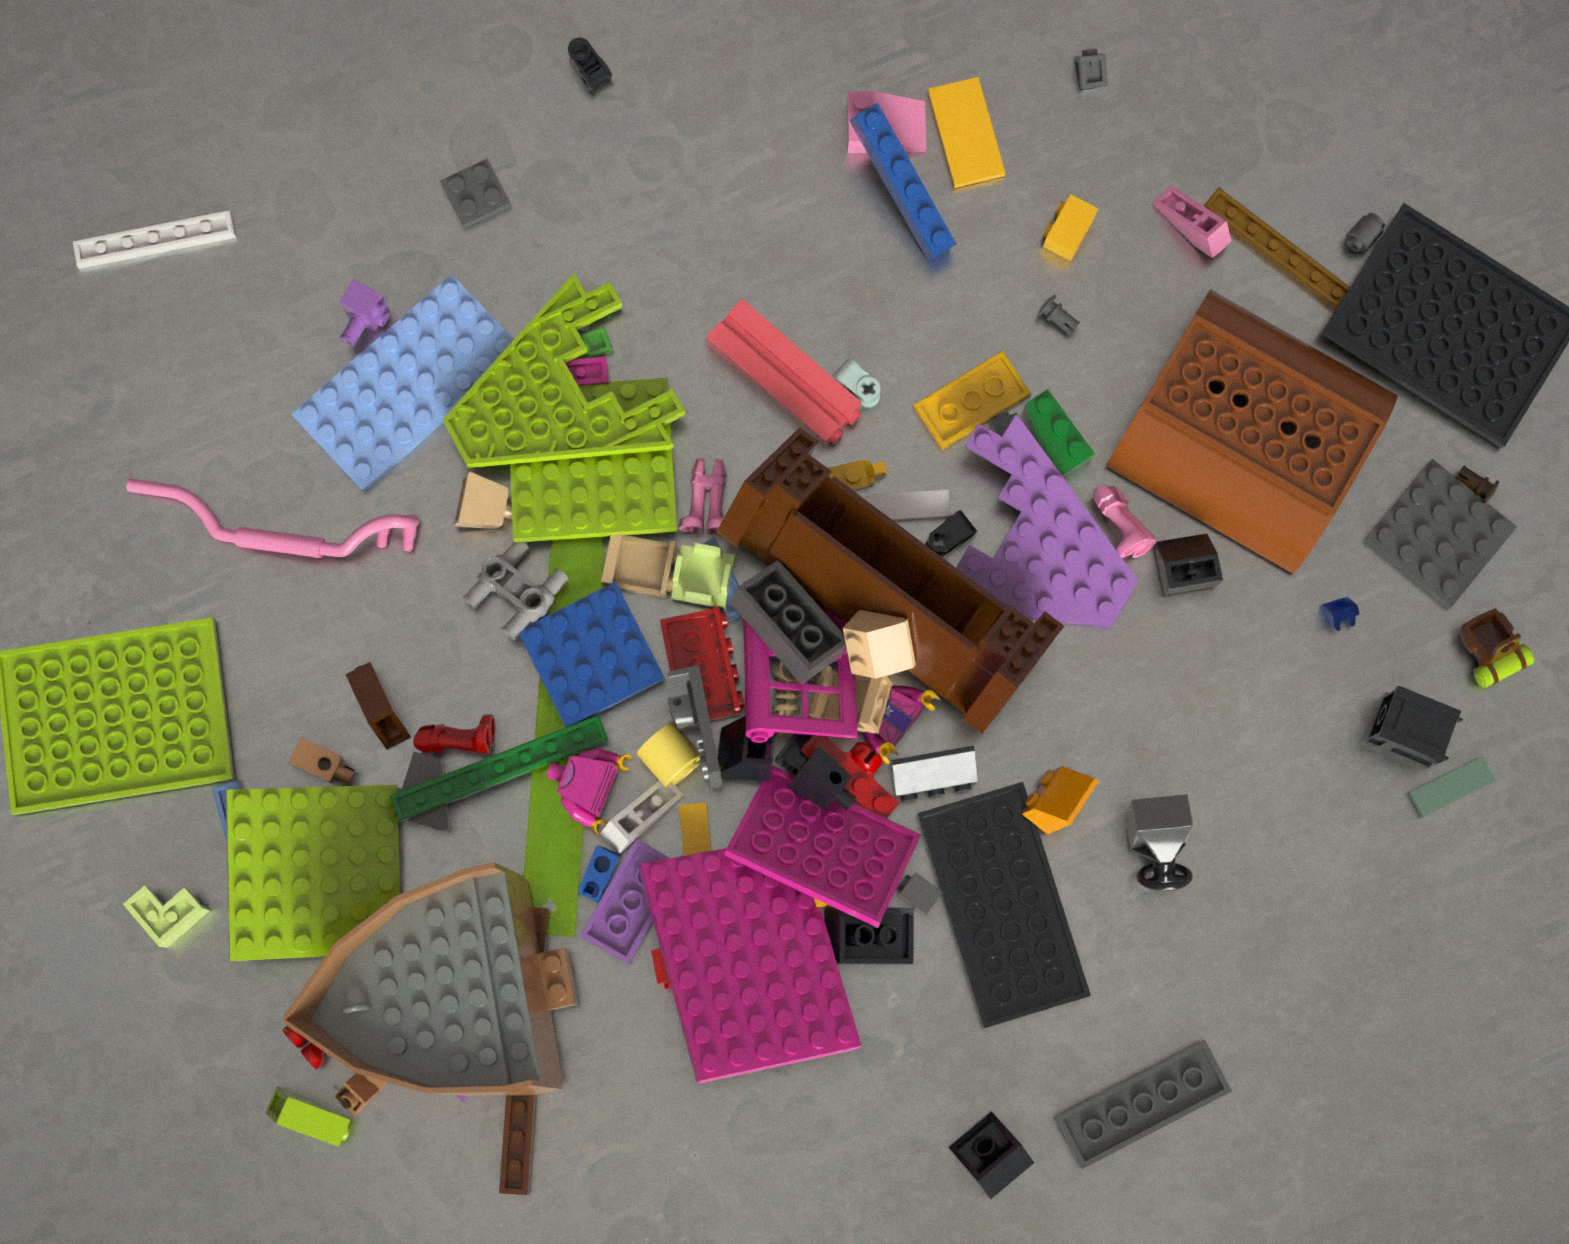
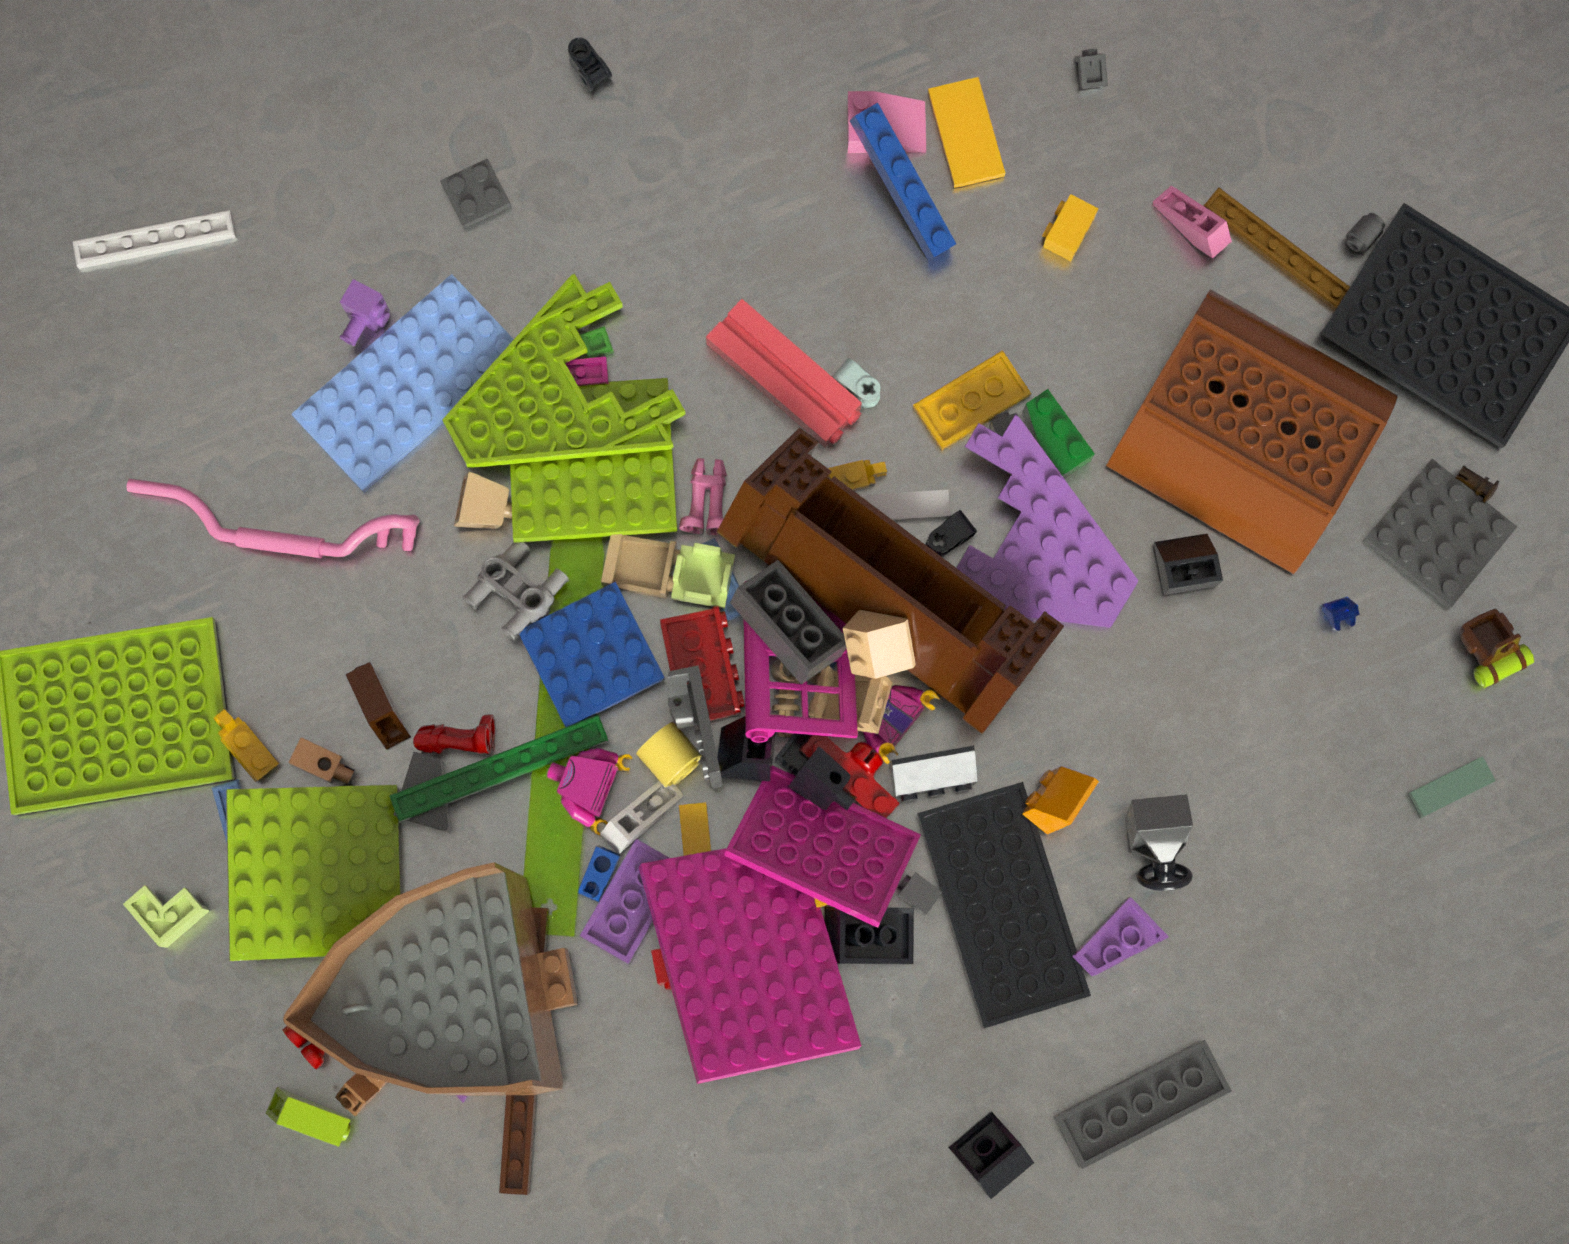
dark grey pin [1038,295,1080,335] -> none
bright pink piece [1093,485,1156,558] -> none
black container [1366,685,1463,768] -> none
none -> yellow hinge [214,709,279,782]
none -> medium lavender wing [1073,897,1169,976]

